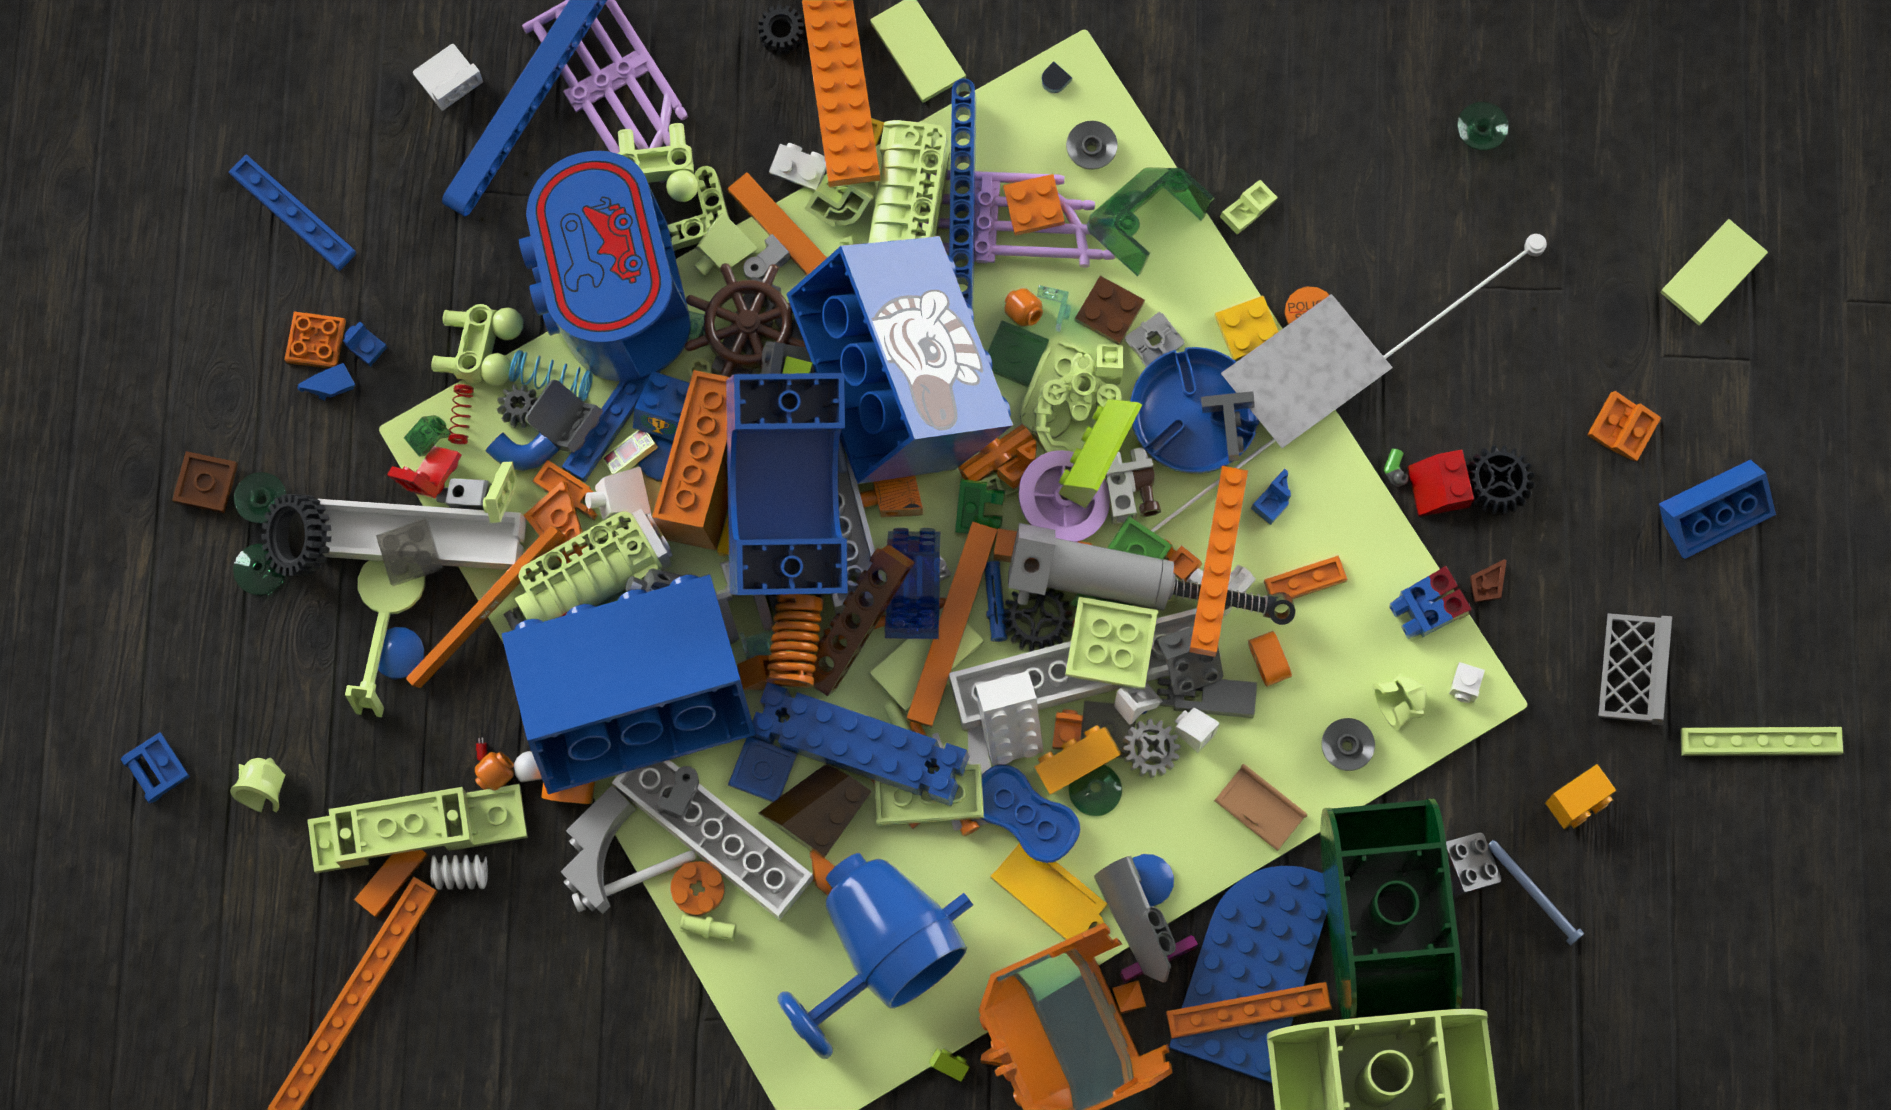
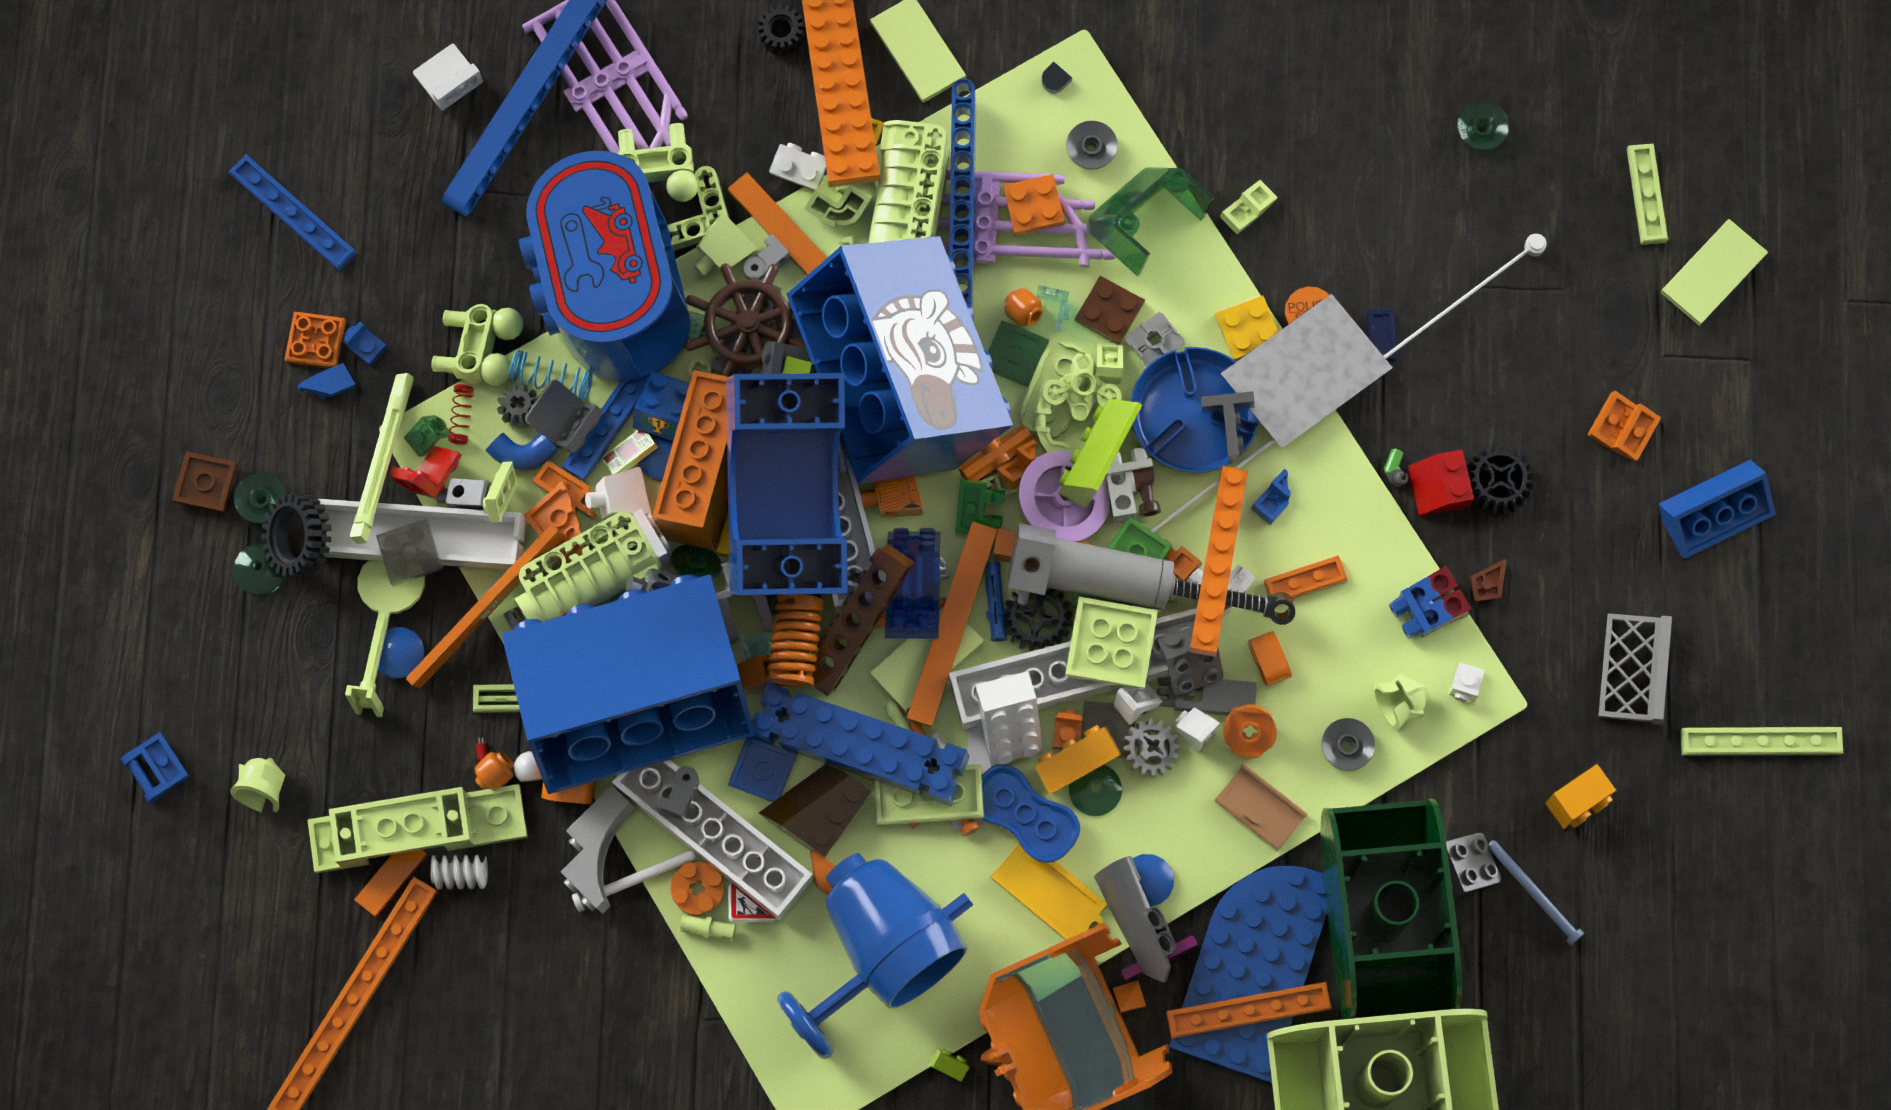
none -> yellowish green piece [350,373,414,544]
none -> yellowish green tile [473,684,520,713]
none -> clear green dish [670,545,722,579]
none -> piece [728,882,776,924]
none -> orange plate [1223,704,1277,758]
none -> clear blue tile [1367,309,1397,361]
none -> yellowish green tile [1627,144,1668,245]

